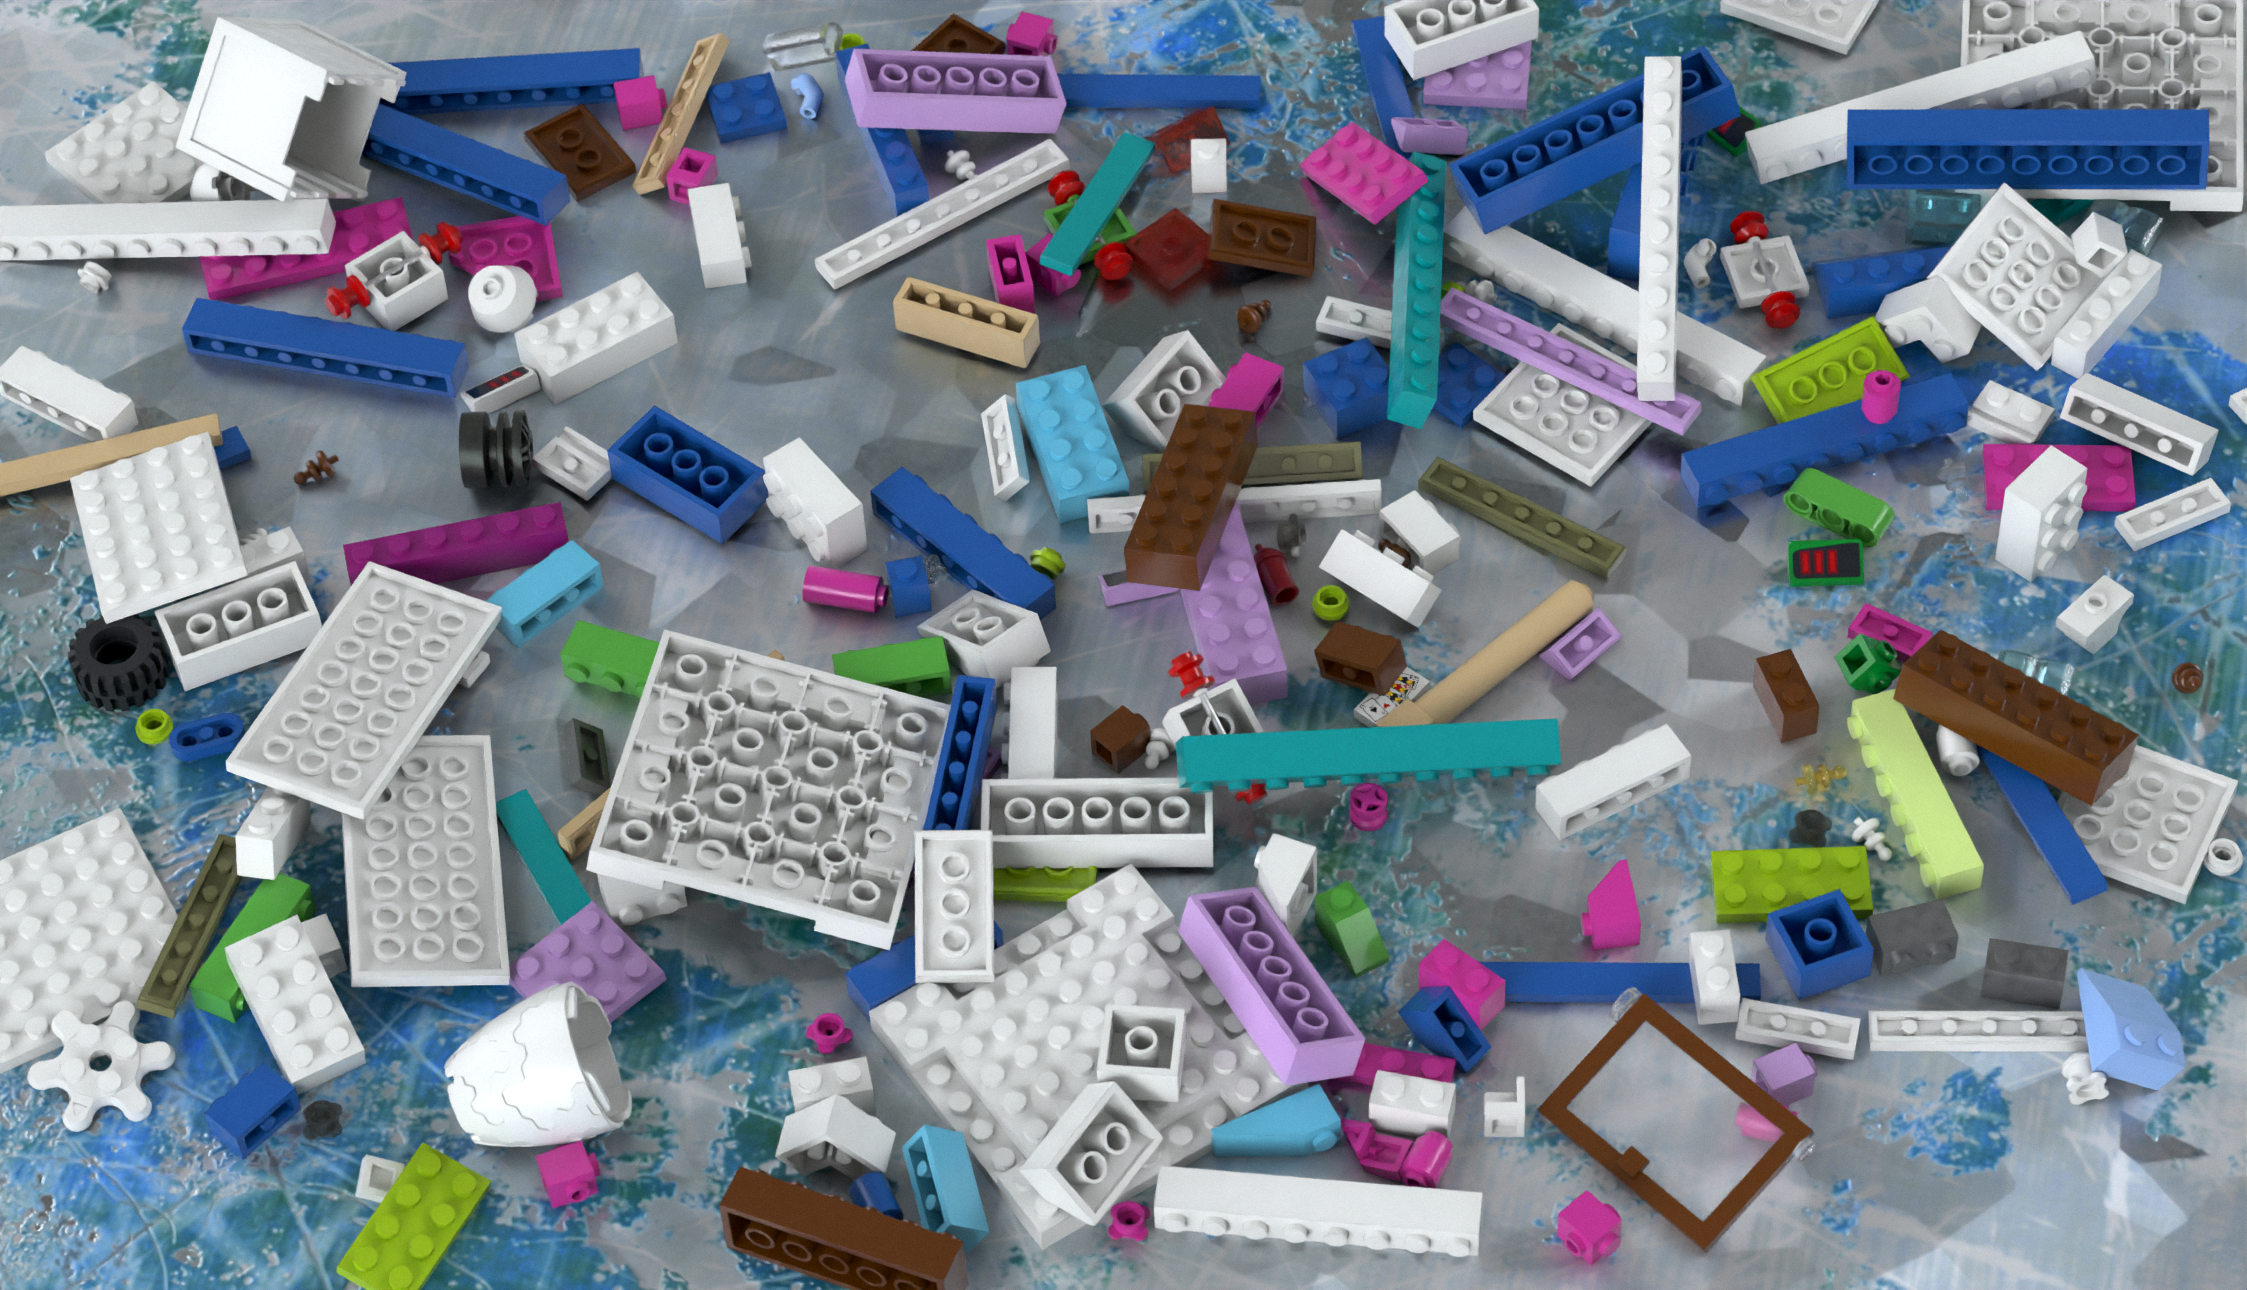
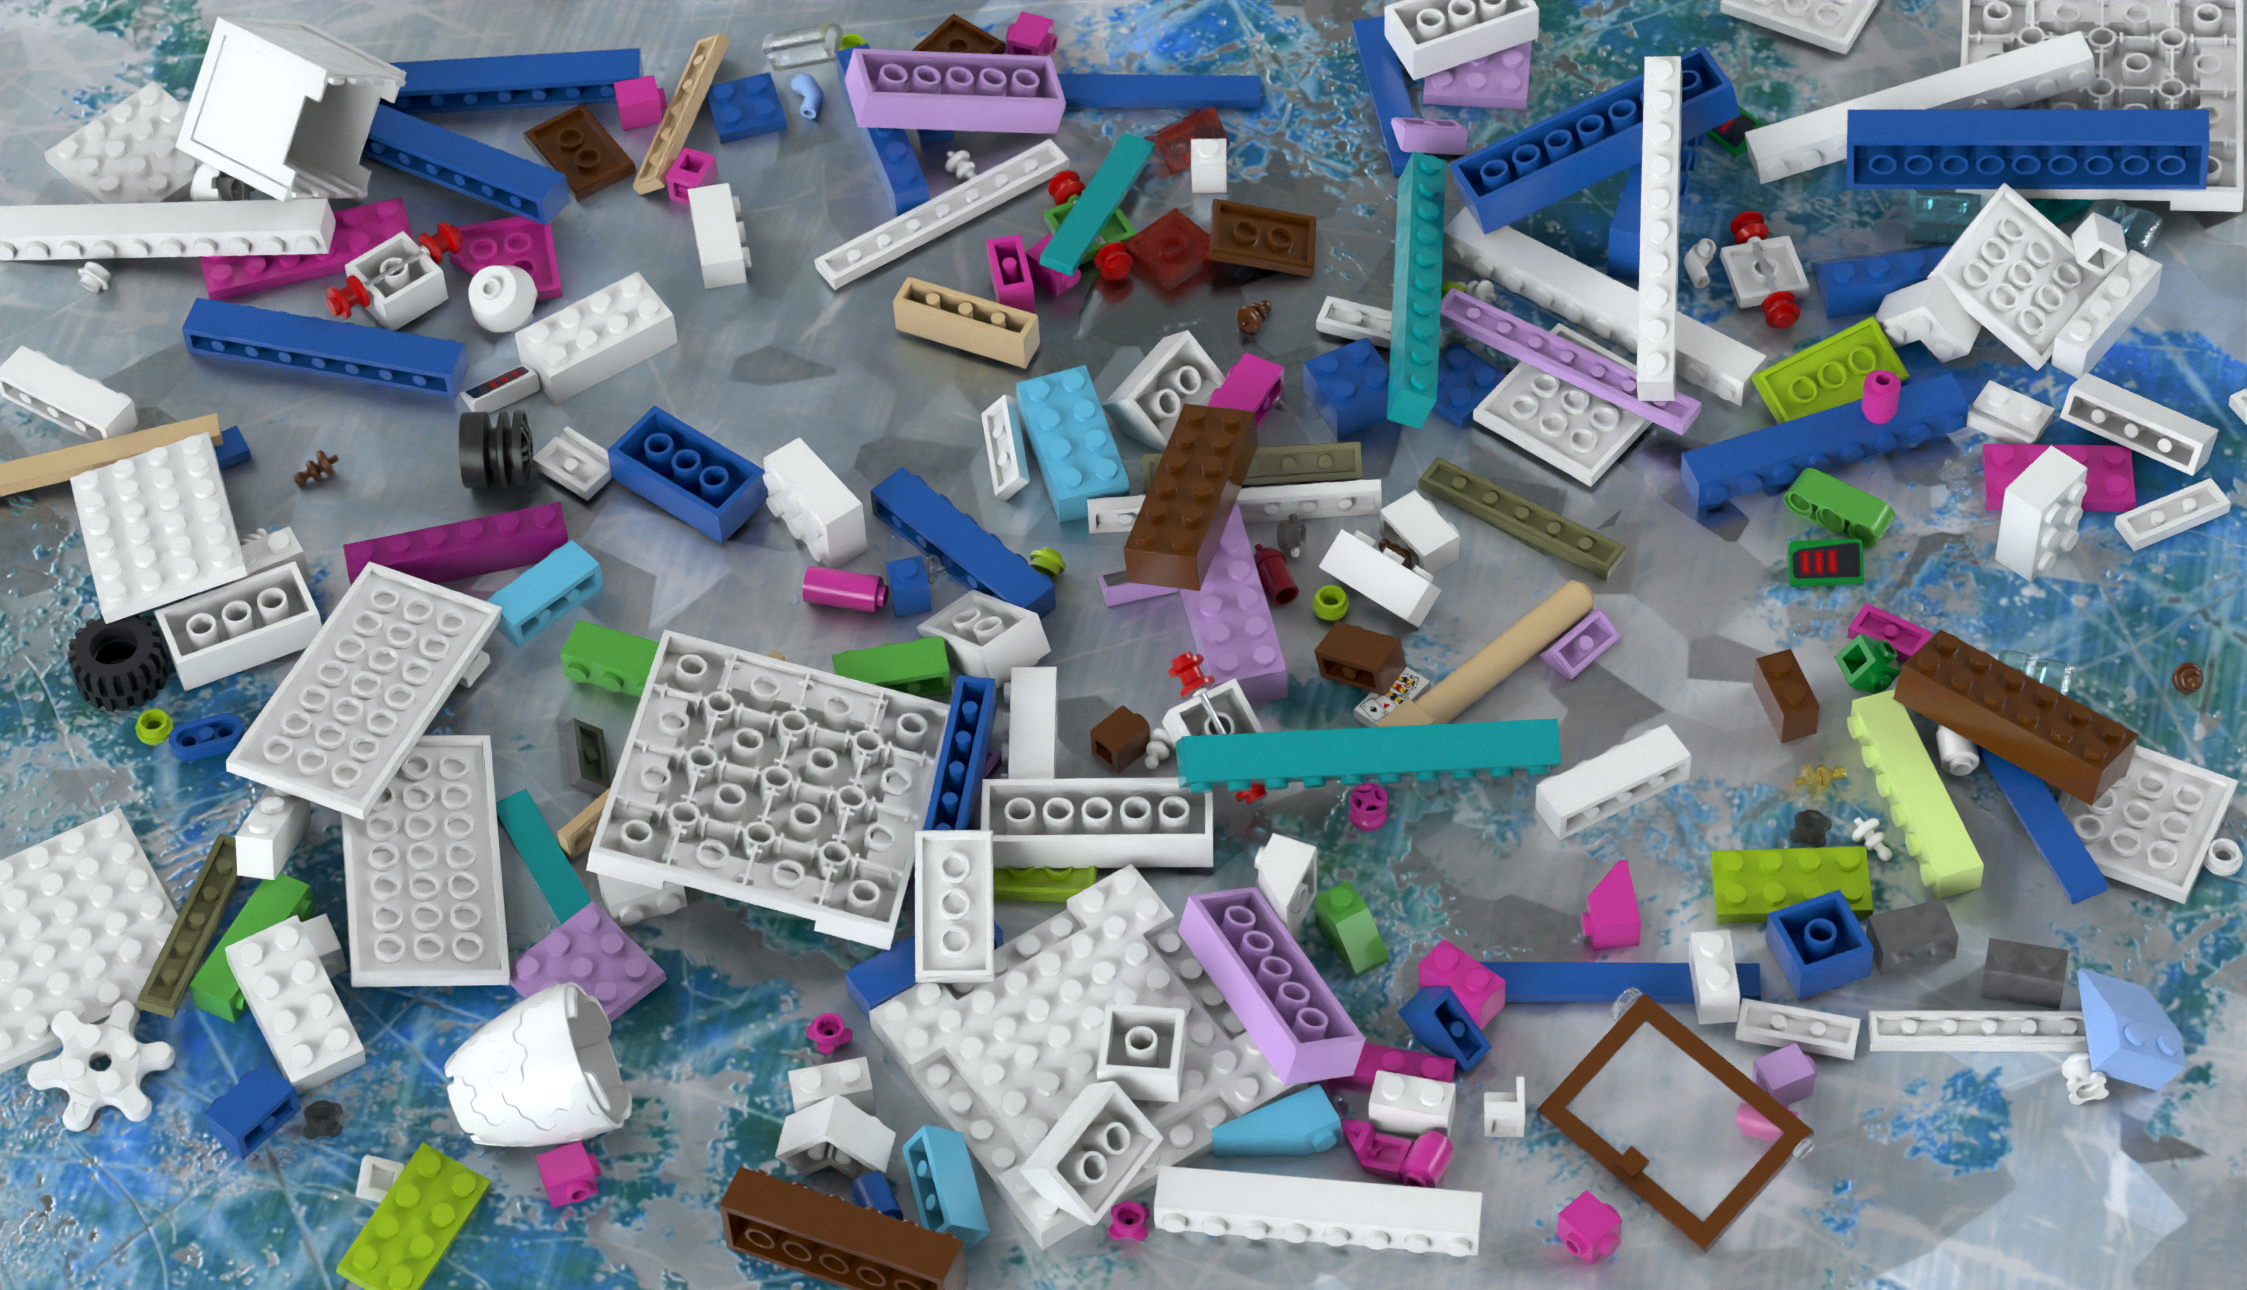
dark pink plate [1299,122,1429,225] -> none
white brick [2055,575,2134,655] -> none

